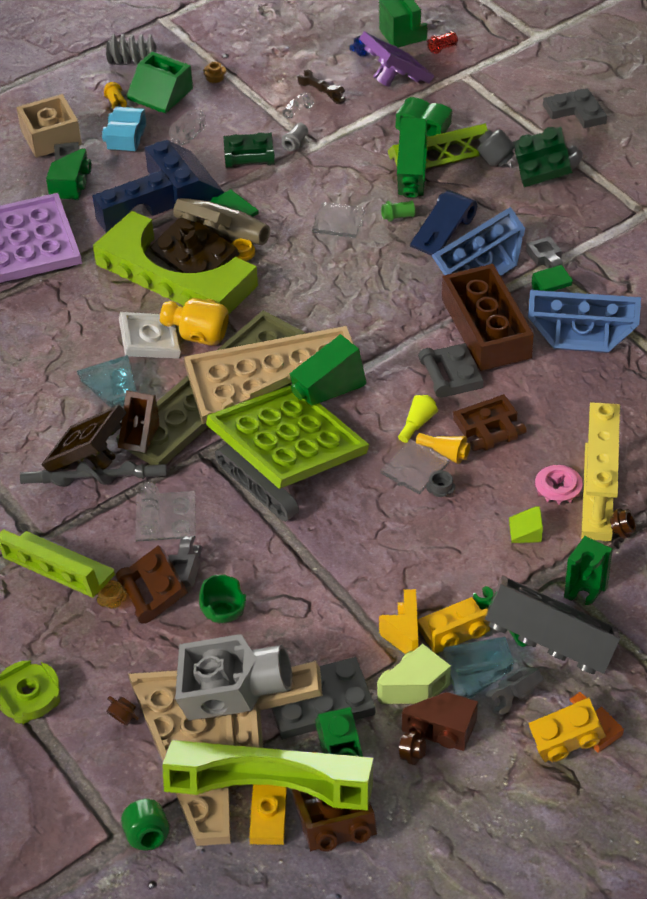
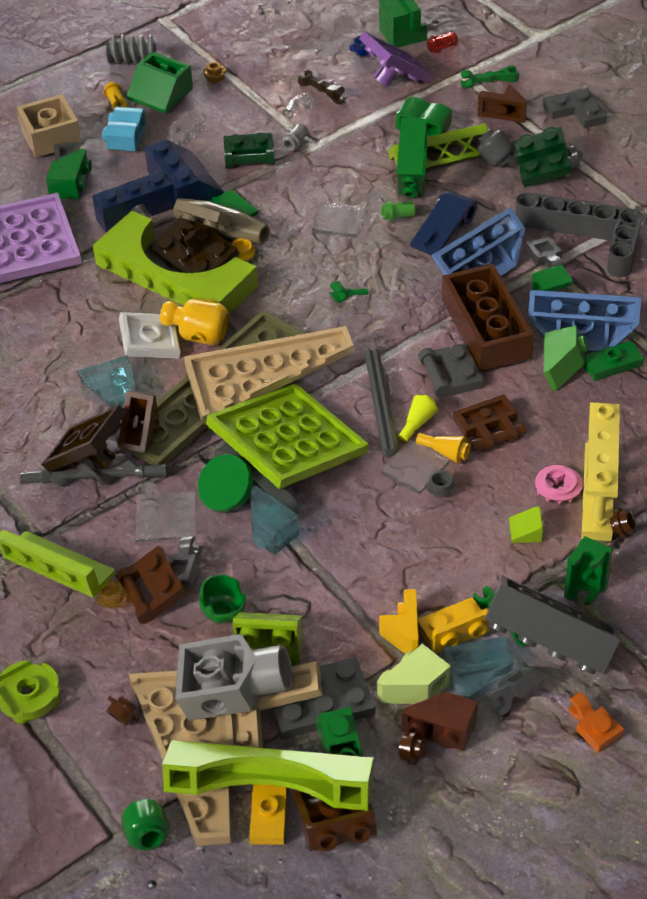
green slope [289,334,367,406] -> none
yellow bracket [528,698,606,762] -> none
none -> green tile [198,454,254,513]
none -> lime slope [233,612,303,665]
none -> clear light blue slope [251,485,299,556]
none -> green hand [329,281,368,303]
none -> dark grey axle [365,349,398,457]
none -> green piece [460,65,519,89]
none -> reddish brown slope [478,84,527,123]
none -> dark grey beam [515,192,642,277]
none -> bright green slope [544,326,588,391]
none -> green plate [583,341,644,381]

